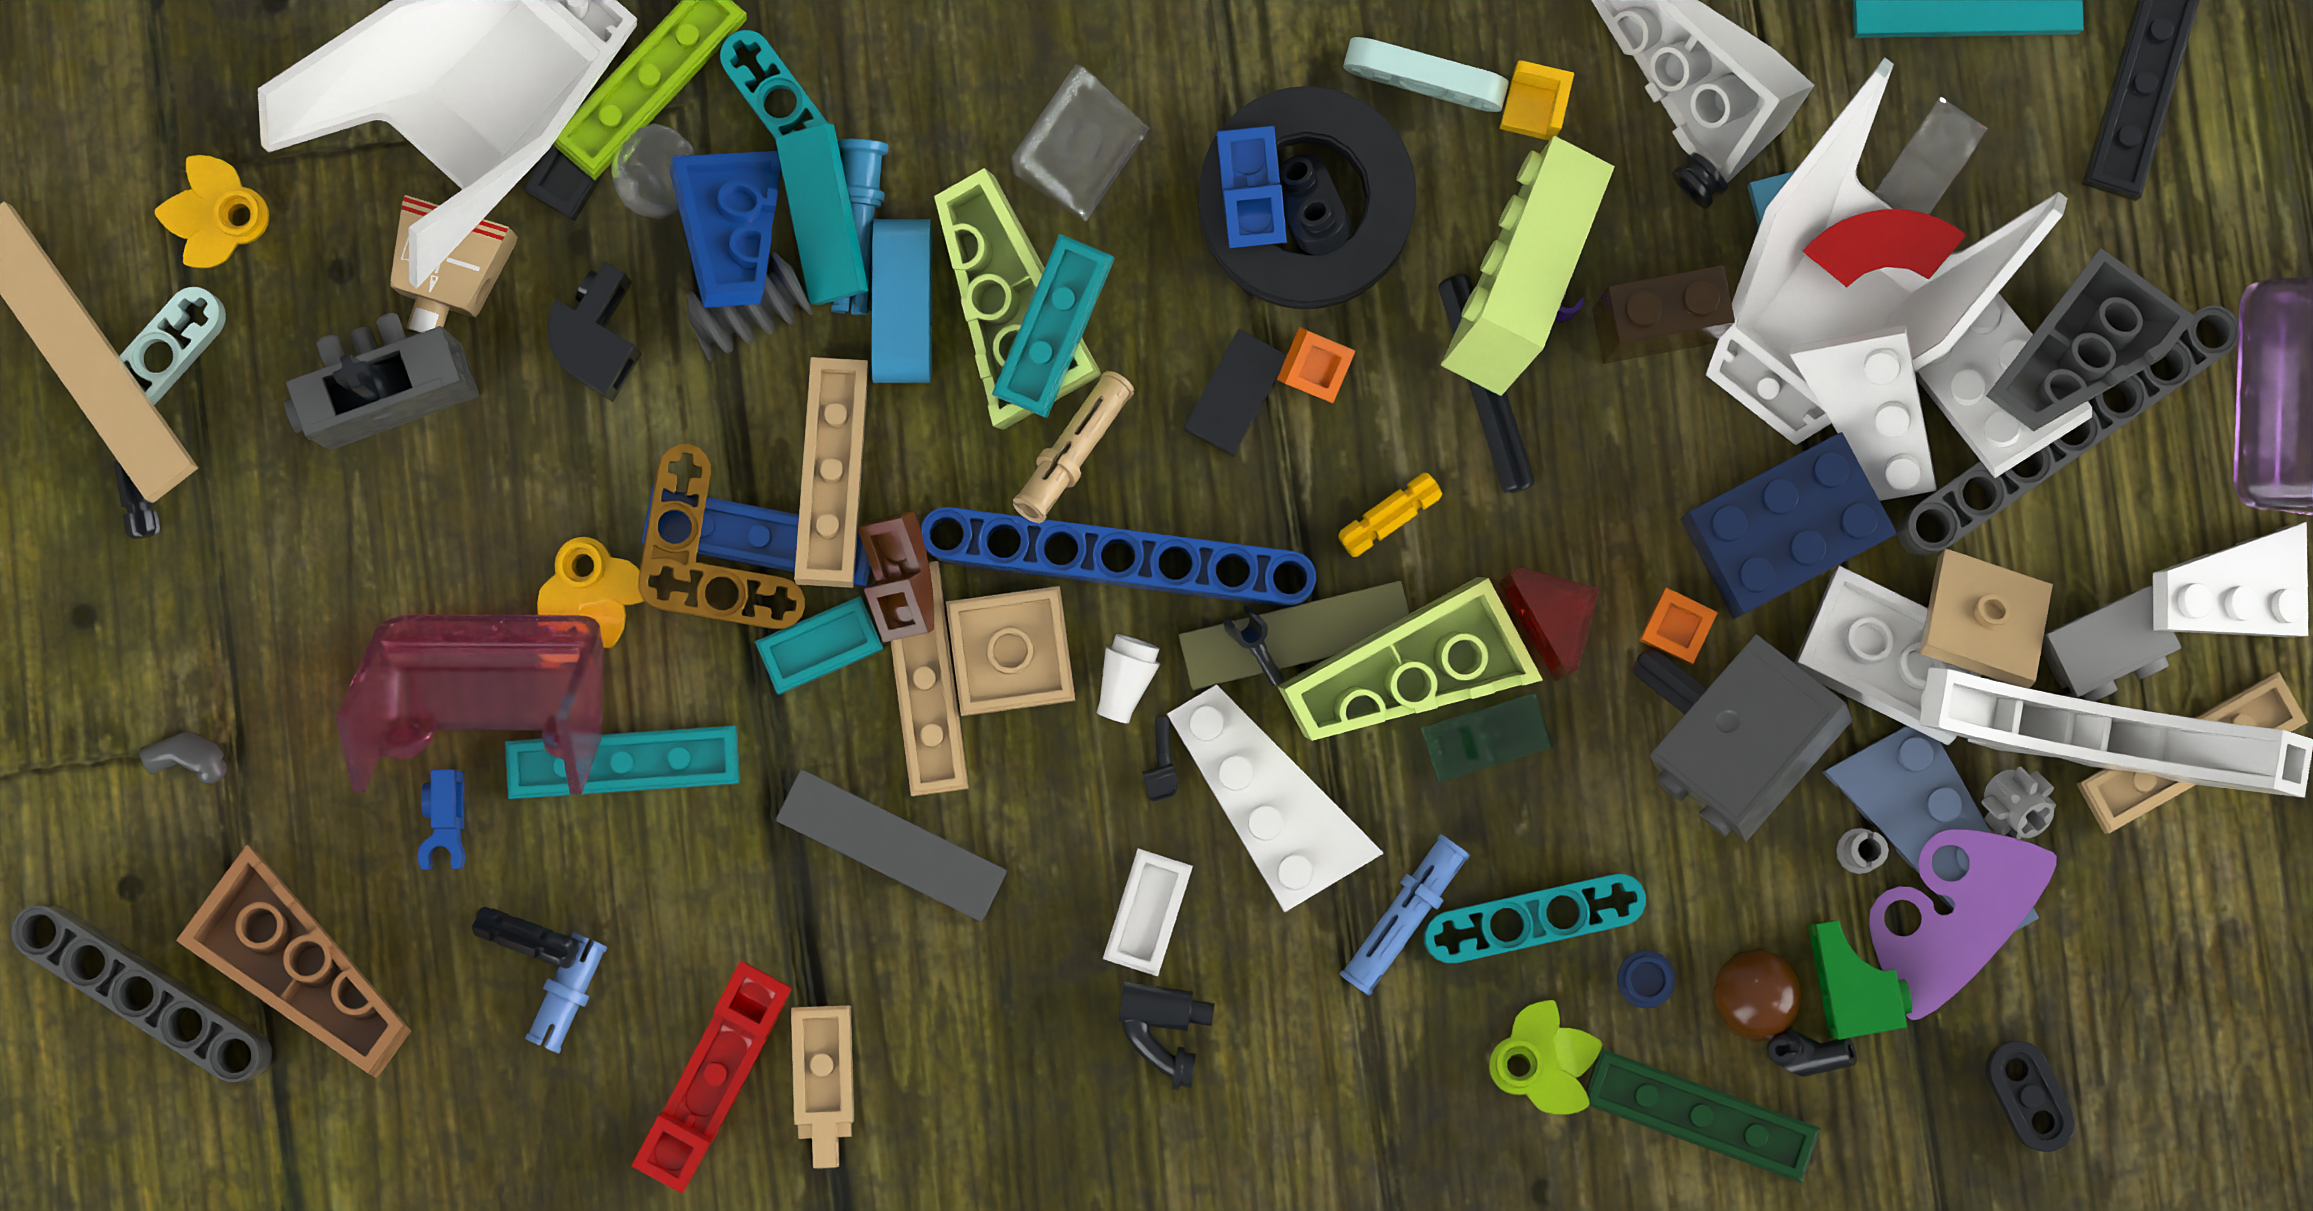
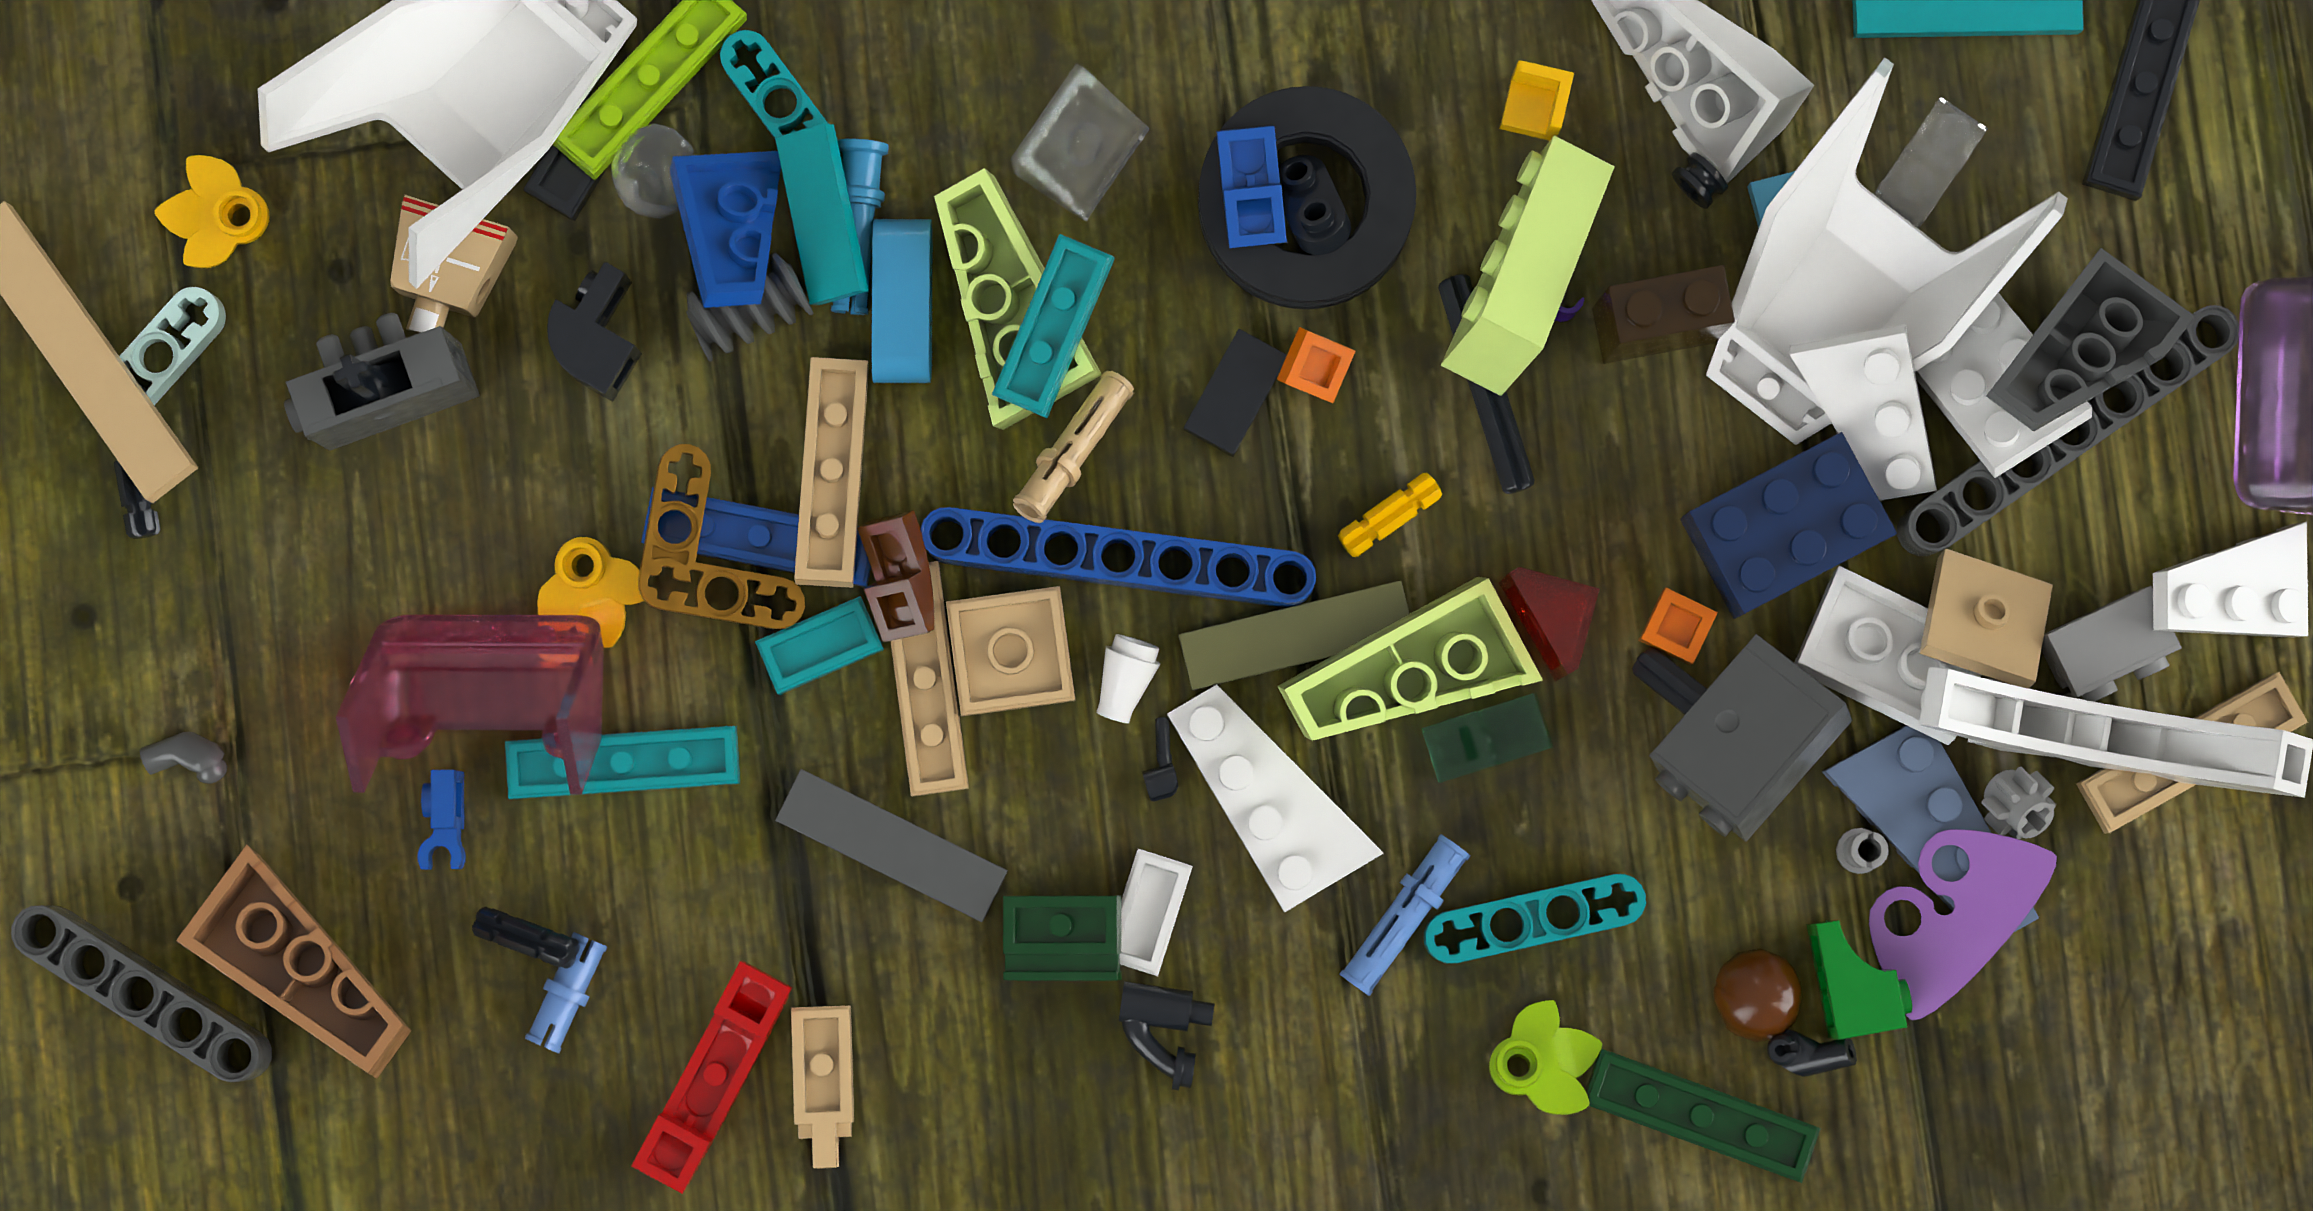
black hand [1224,606,1284,686] -> none
light aqua beam [1343,37,1509,112] -> none
dark blue plate [1617,950,1676,1008] -> none
red tile [1802,209,1966,288] -> none
black plate [1985,1040,2075,1152] -> none
none -> dark green plate [1003,896,1122,981]

